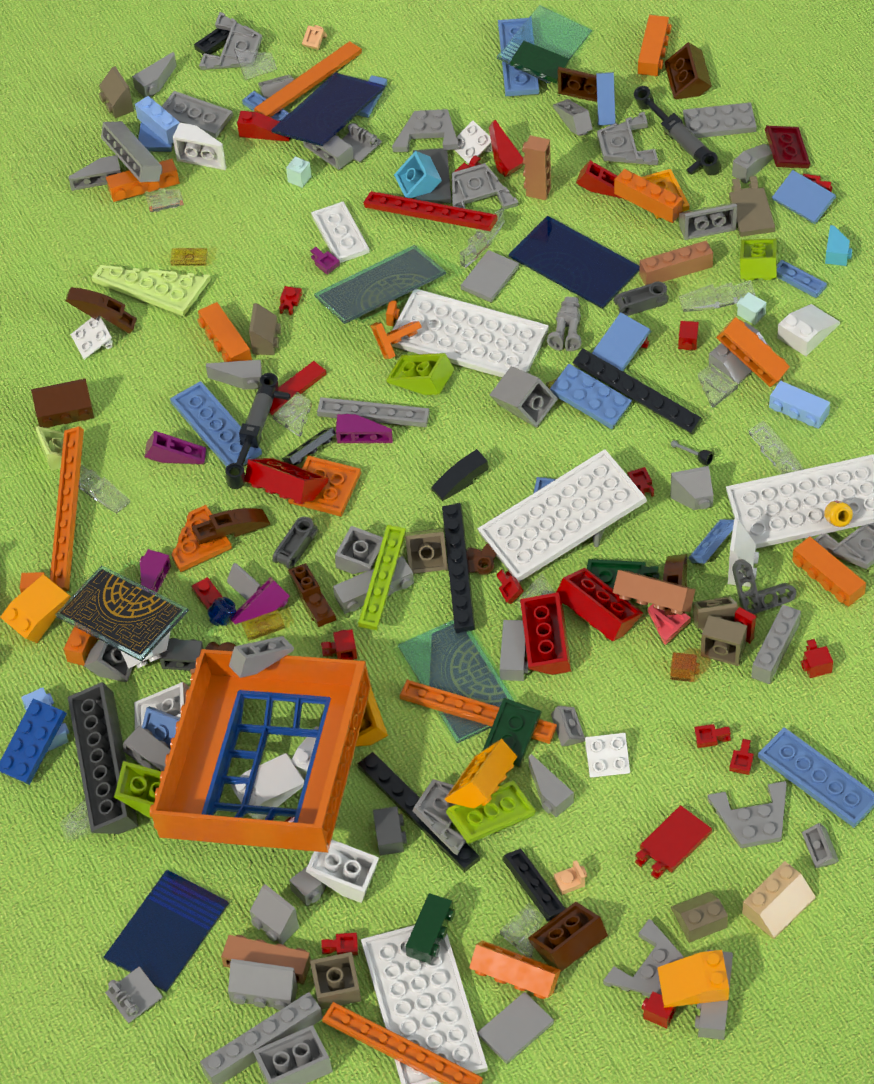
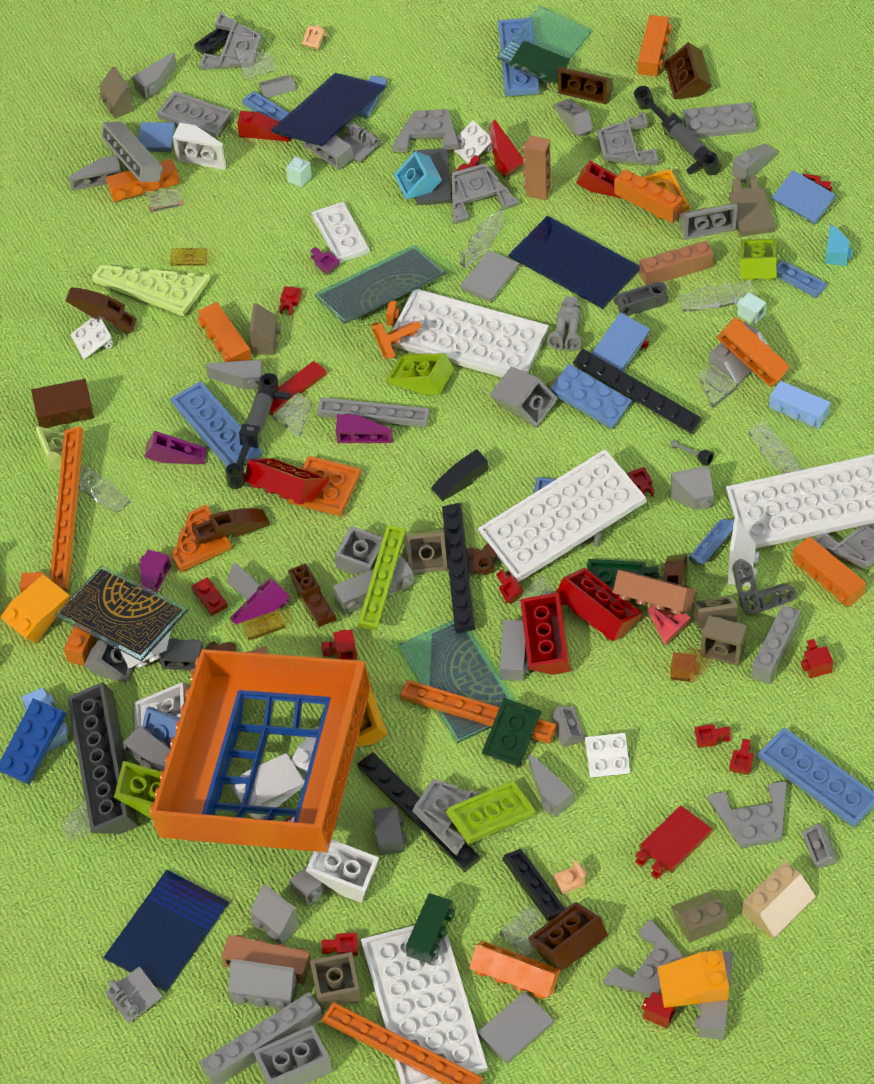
light blue brick [135,96,180,145] -> none
clear blue head [207,597,236,626] -> none
light grey slope [229,636,294,678] -> none
orange tile [254,41,362,118] -> none
dark grey piece [272,517,318,569] -> none
plate [282,427,336,465] -> none
red plate [363,191,498,231] -> none
light orange slope [444,739,517,809] -> none
medium blue tile [596,72,615,125] -> none
red brick [678,321,699,350] -> none
red plate [734,607,756,644] -> none
dark red tile [765,125,810,169] -> none
white slope [777,304,840,356] -> none
yellow head [824,500,853,527] -> none

